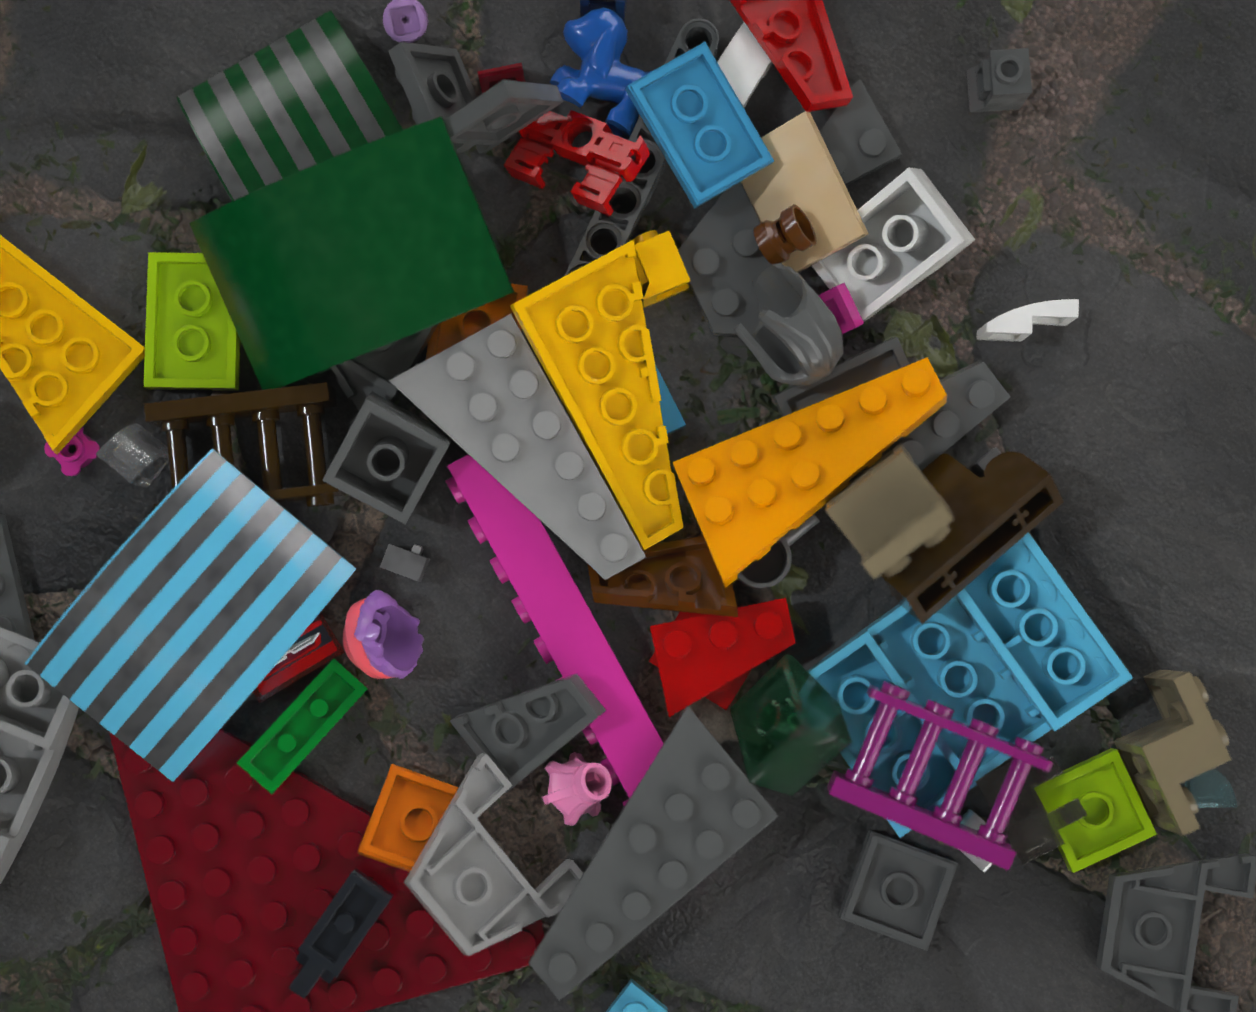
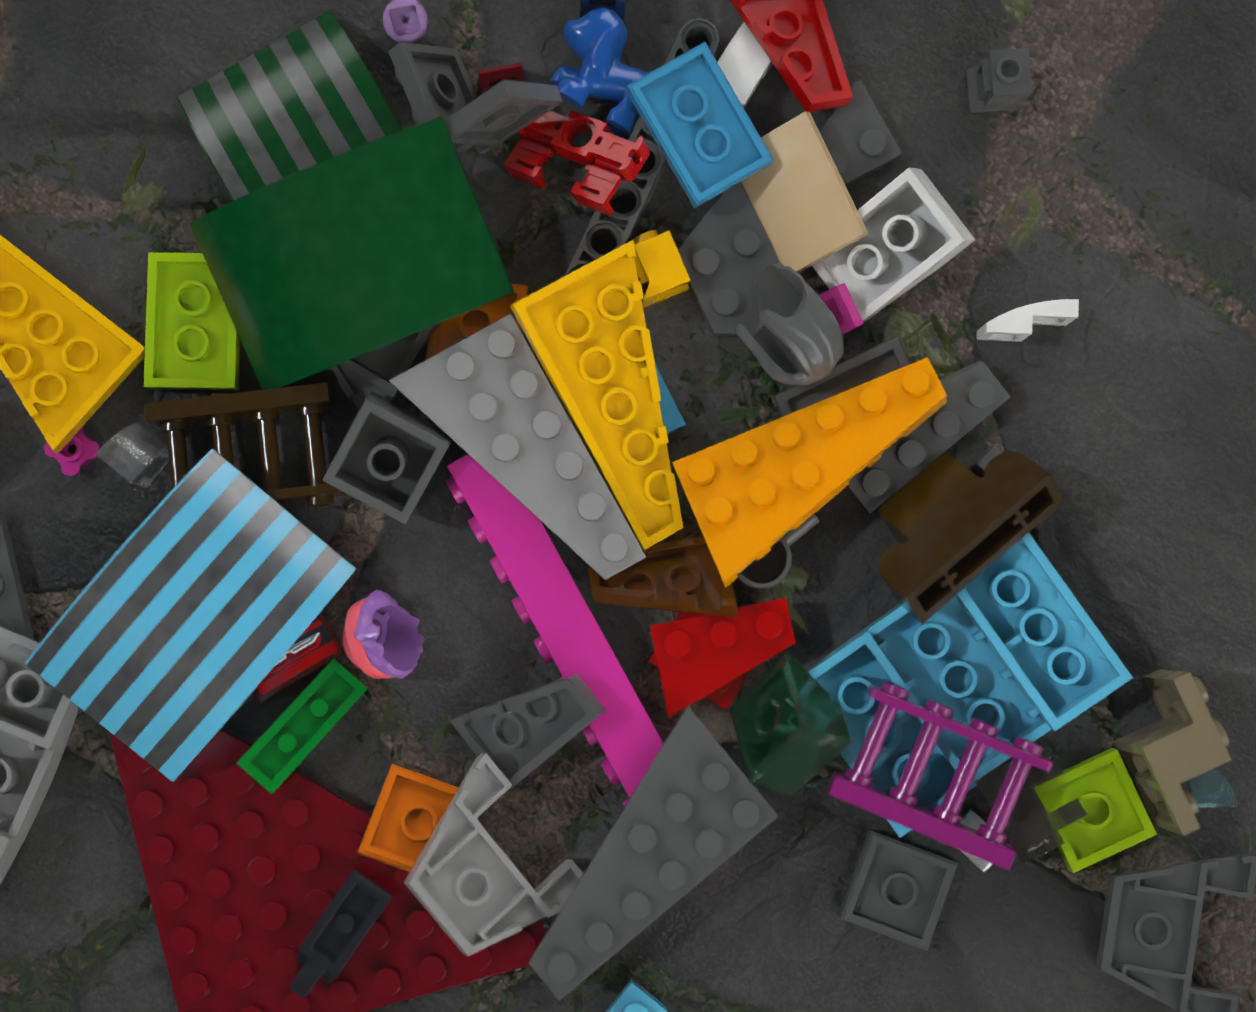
flat silver piece [380,544,430,582] -> none
bright pink rock [542,752,612,826] -> none
reddish brown wheel [753,204,817,265] -> none
dark tan bracket [826,442,954,579] -> none

